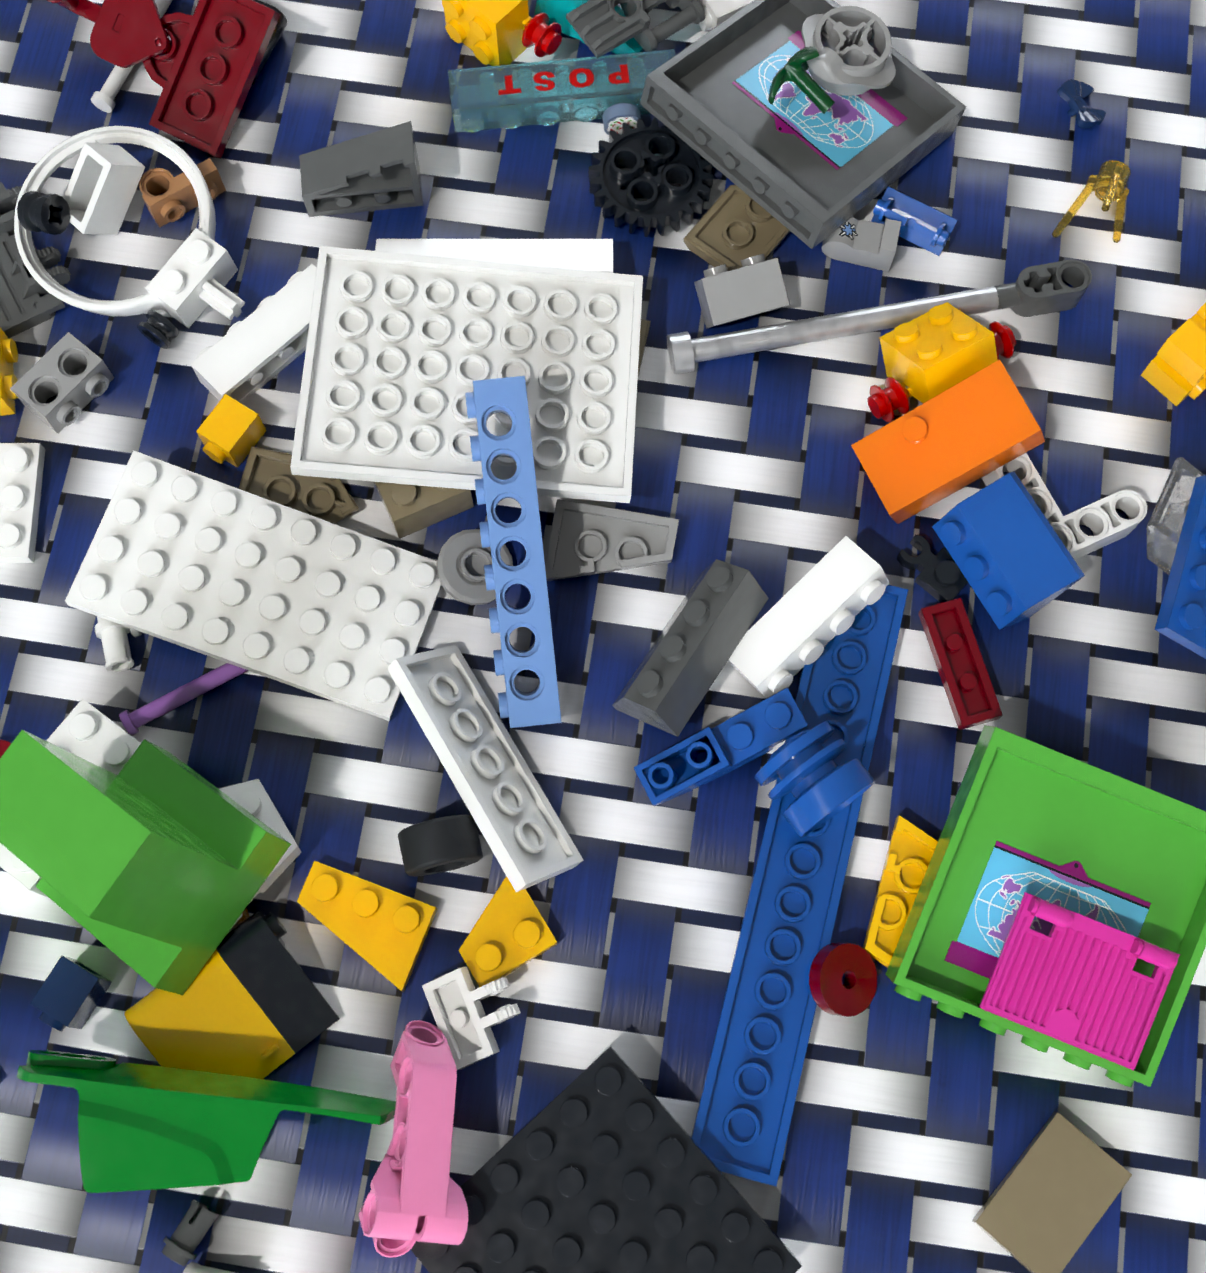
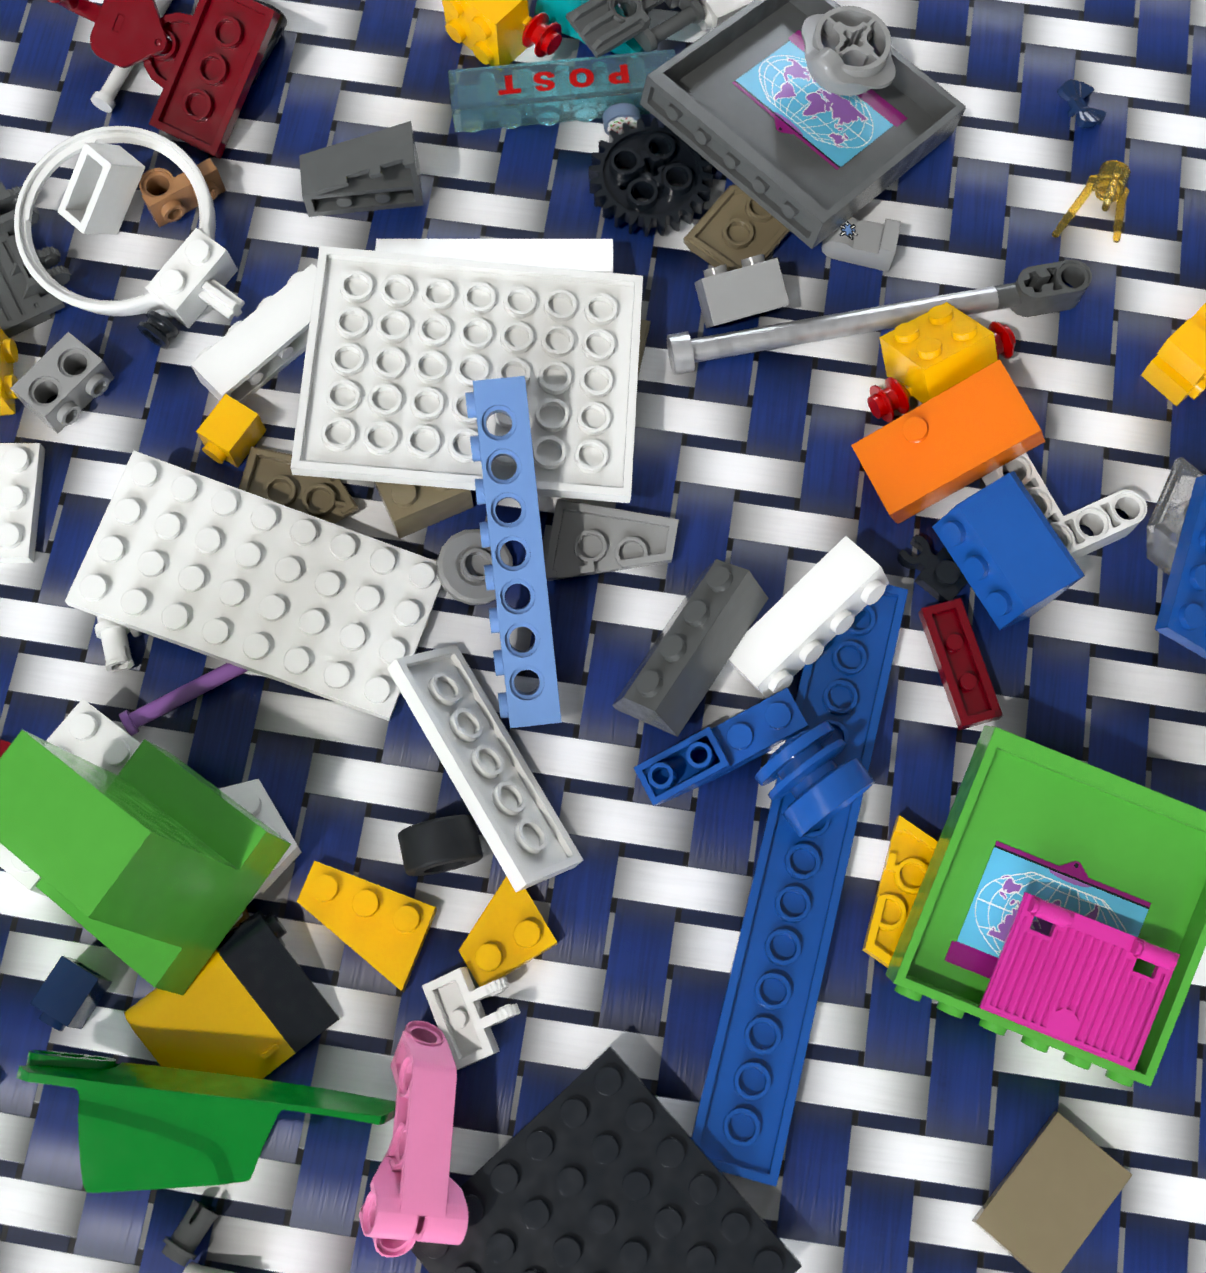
black wheel [17,191,70,235] -> none
dark green plant [768,46,835,114] -> none
dark red piece [809,943,877,1017] -> none
blue hinge [871,186,958,256] -> none

